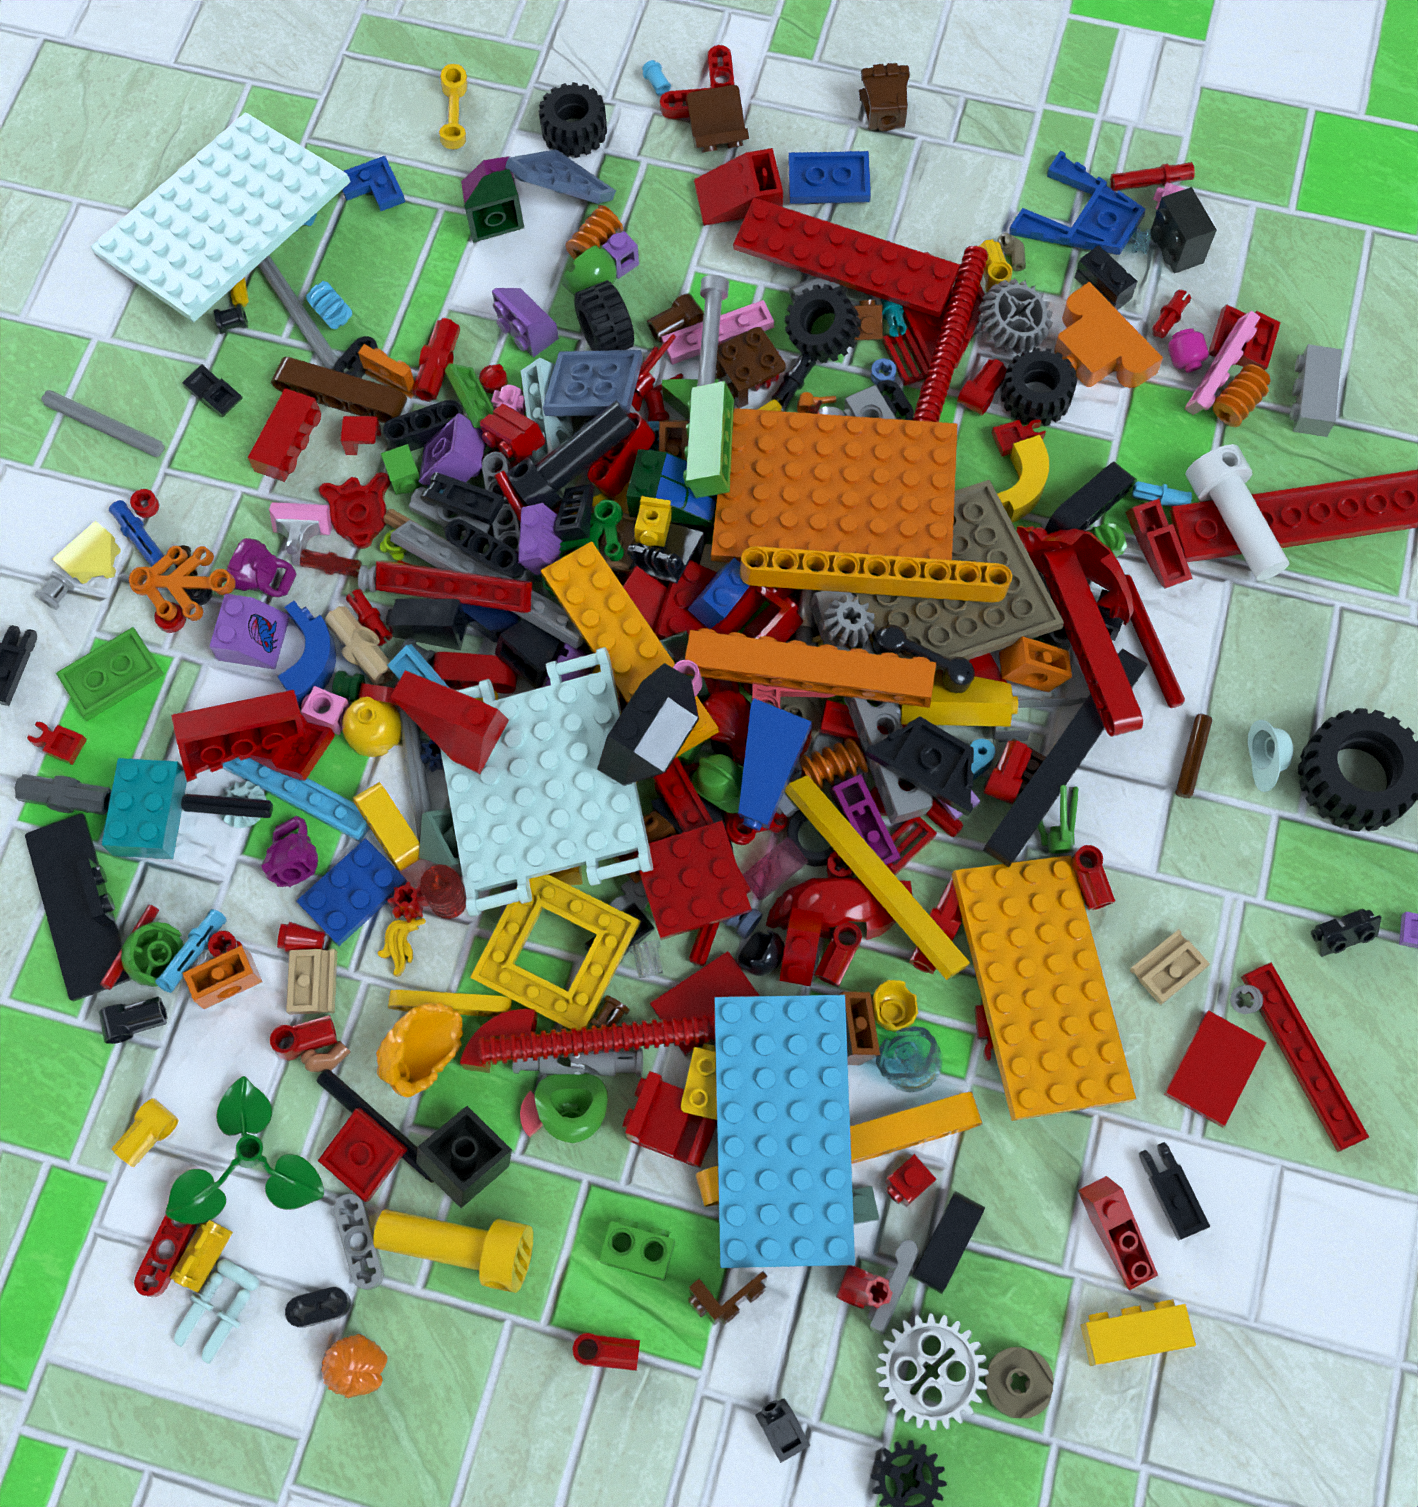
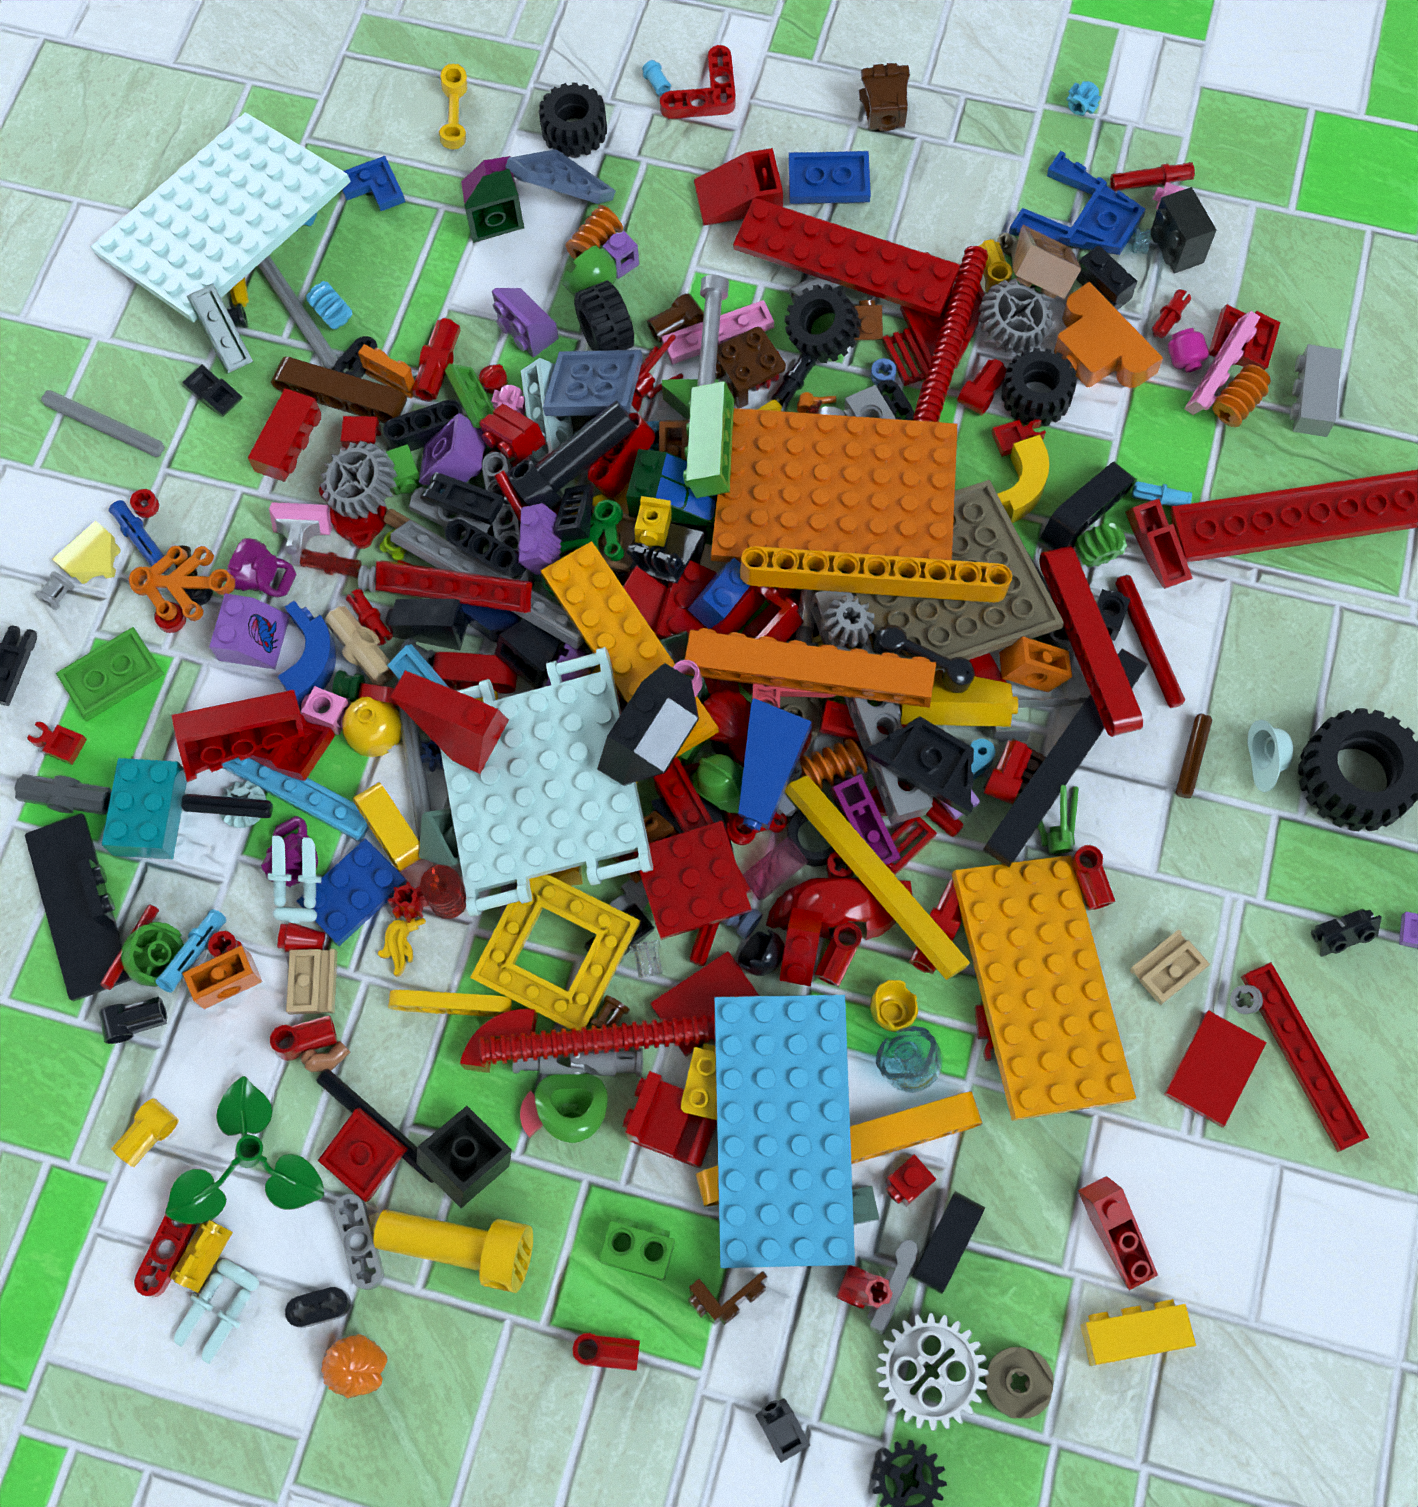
light orange hair [376,1002,463,1097] -> none
red pin [644,390,670,422] -> none
reddish brown bracket [687,85,749,153] -> none
dark orange brick [838,991,880,1065] -> none
teal pin [880,298,907,337] -> none
red animal [1017,526,1134,626] -> none
black hinge [1139,1142,1210,1241] -> none
white piece [1185,444,1289,581] -> none
none -> tile [187,284,253,374]
none -> light aqua piece [268,836,321,923]
none -> light grey gear [320,441,398,520]
none -> medium nougat slope [1013,225,1081,299]
none -> medium azure gear [1066,81,1101,116]

